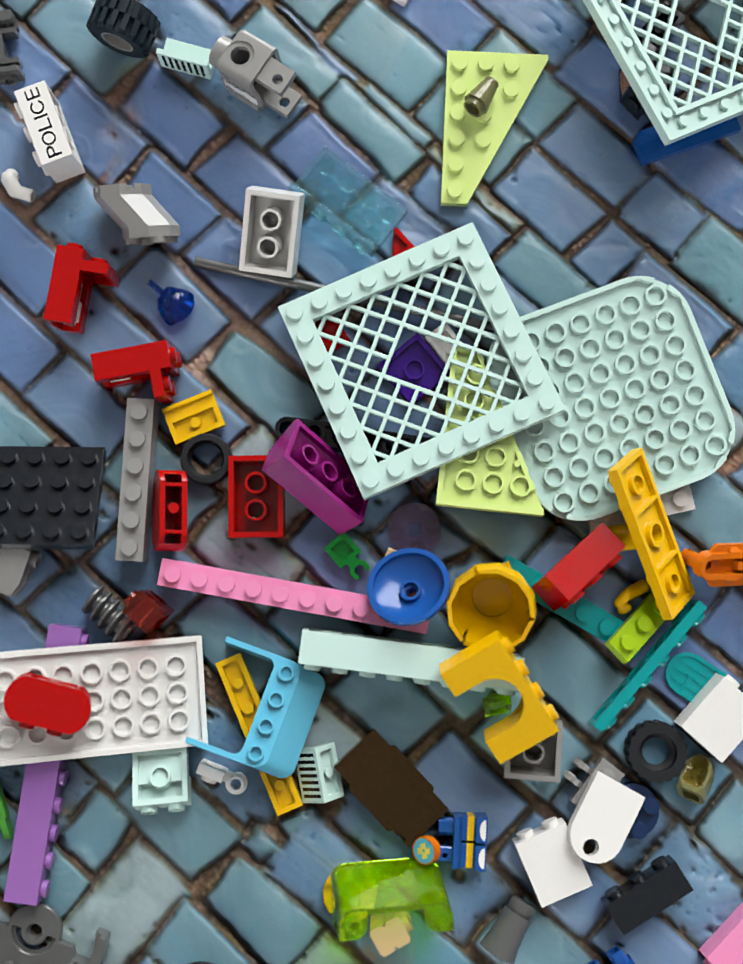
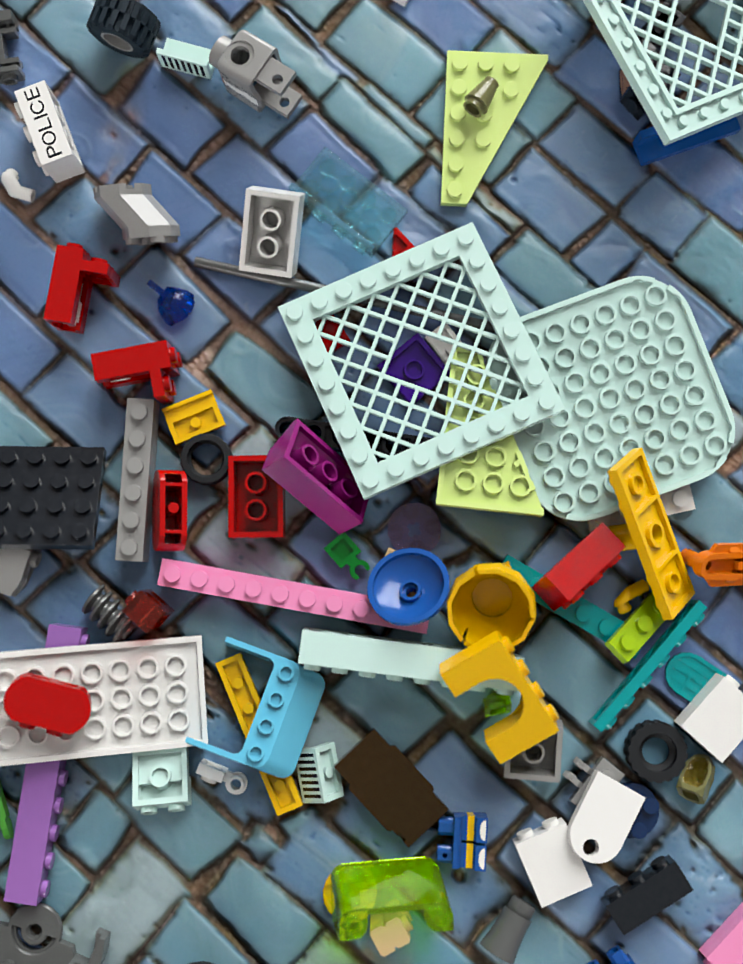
tile [413,835,441,865] -> none

